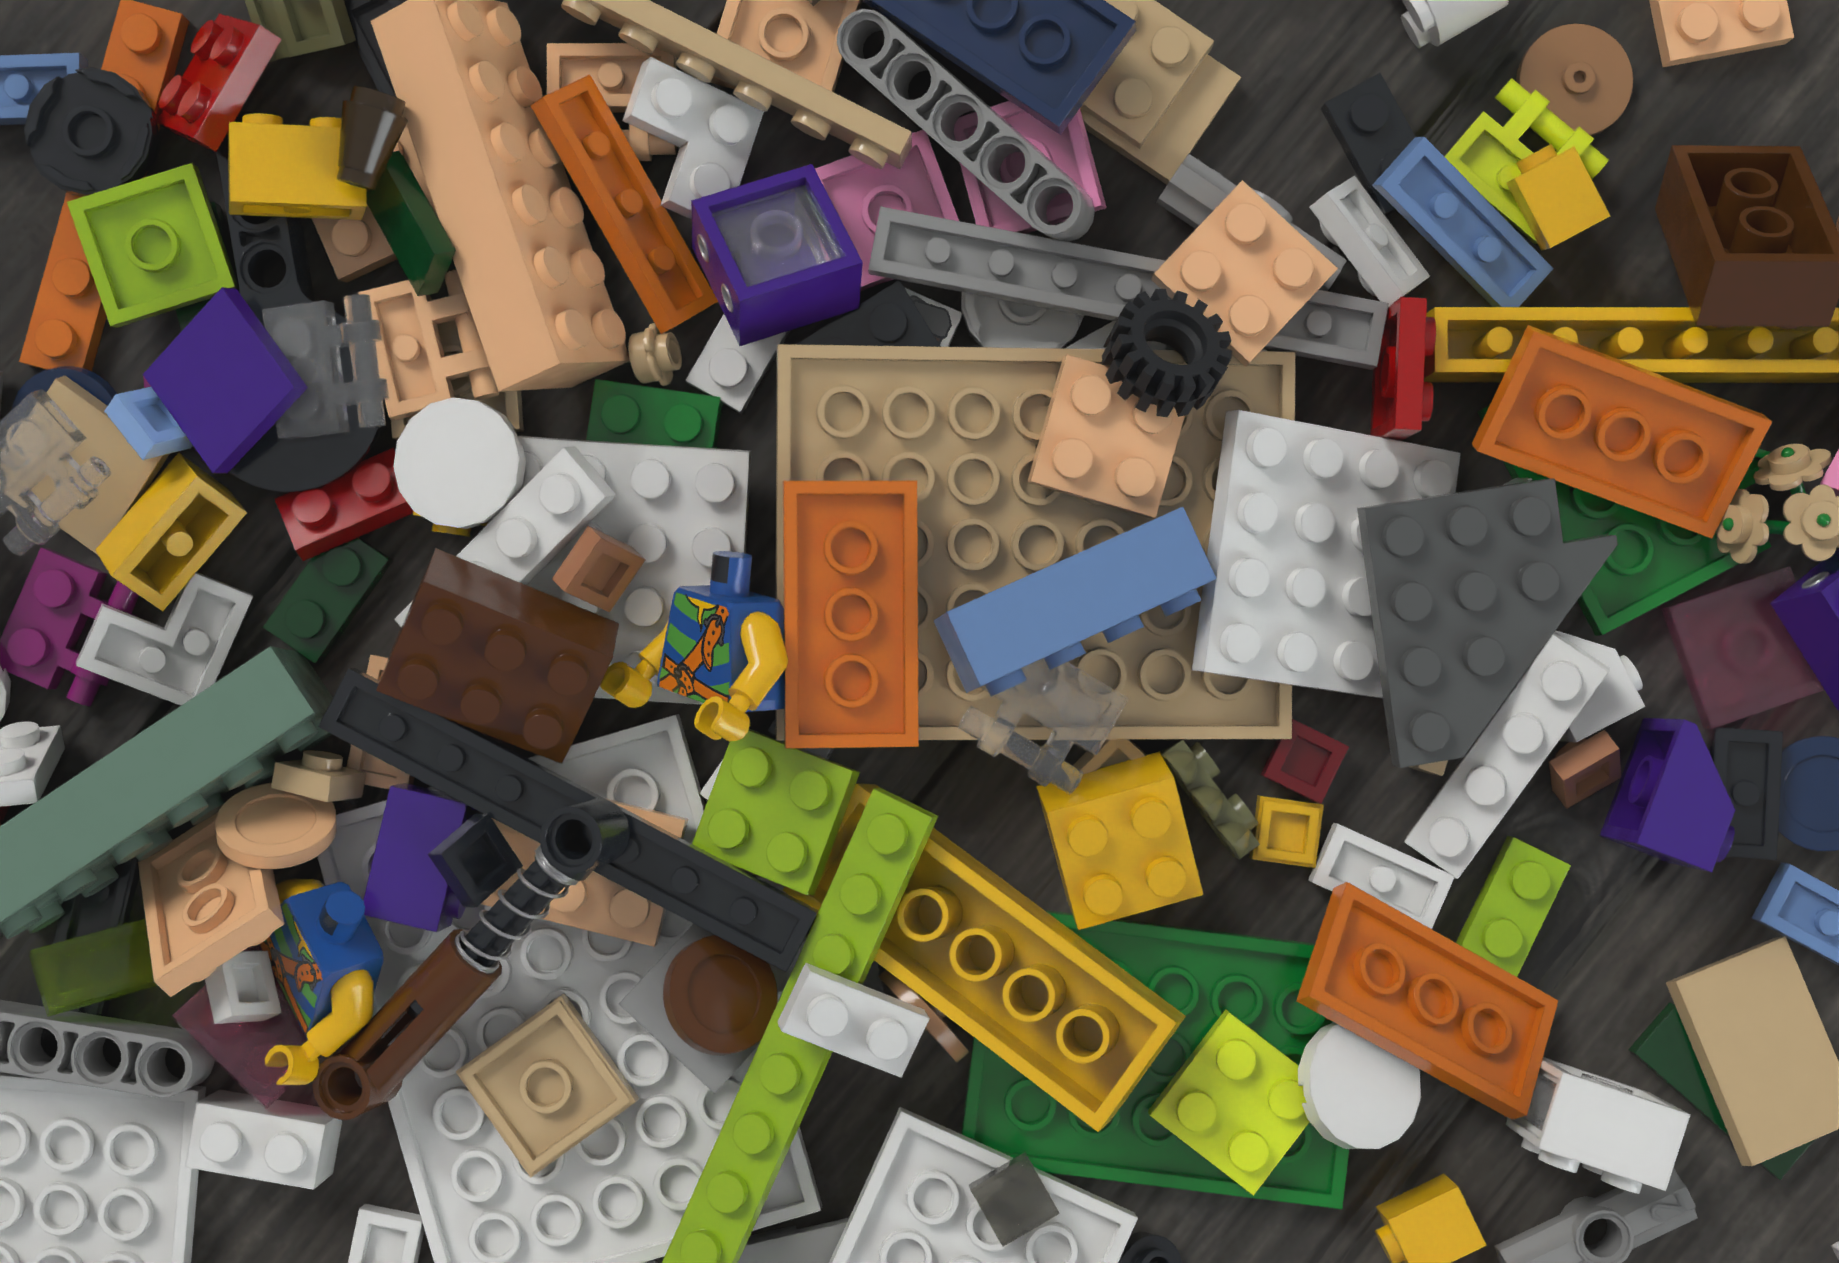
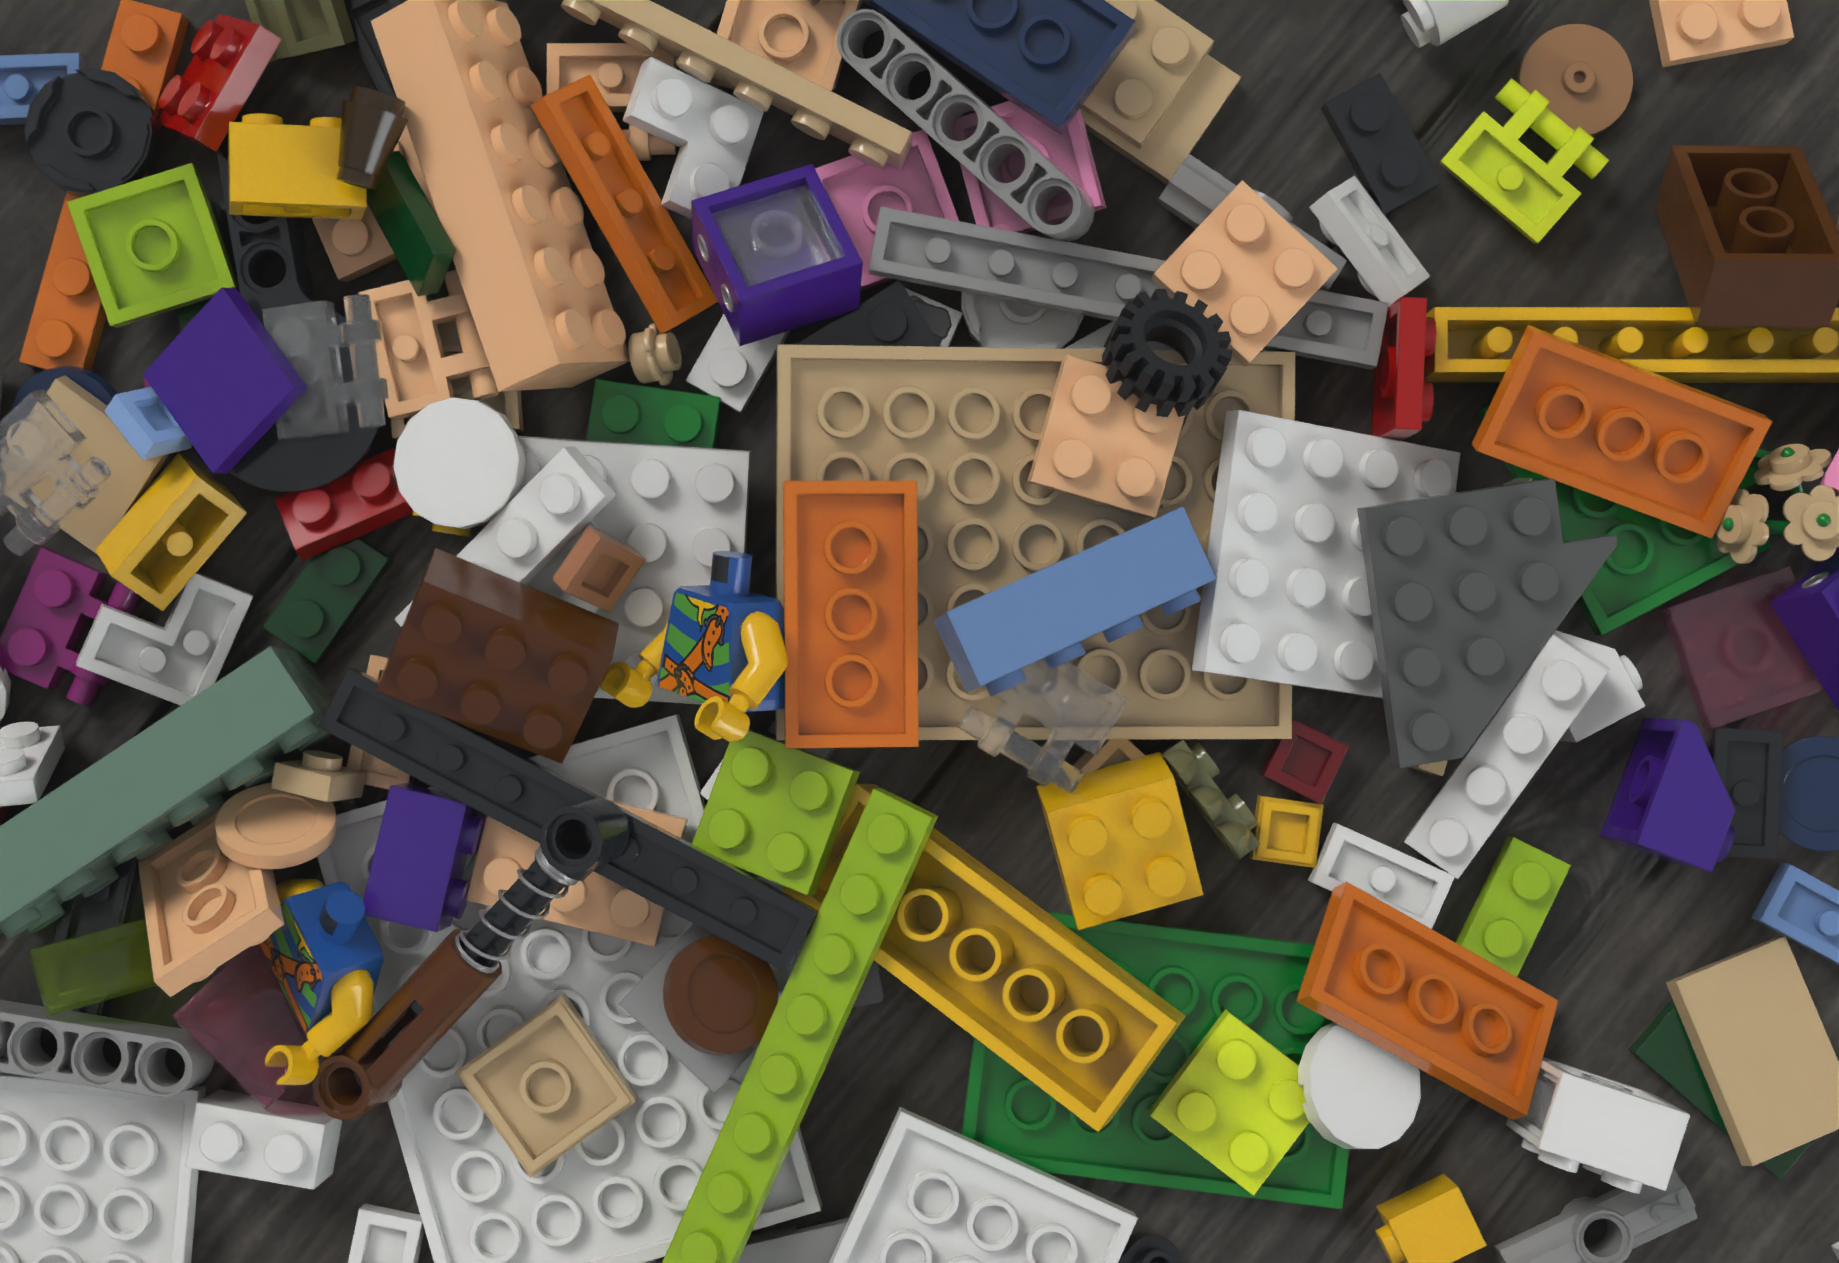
white plate [205,951,282,1024] -> none
black plate [428,813,523,907] -> none
white plate [777,963,930,1078] -> none
medium nougat piece [878,970,969,1063] -> none
clear smoke tile [969,1152,1060,1247] -> none
medium blue plate [1372,137,1554,307] -> none
yellow brick [1507,144,1610,251] -> none
nougat plate [1549,730,1621,809] -> none

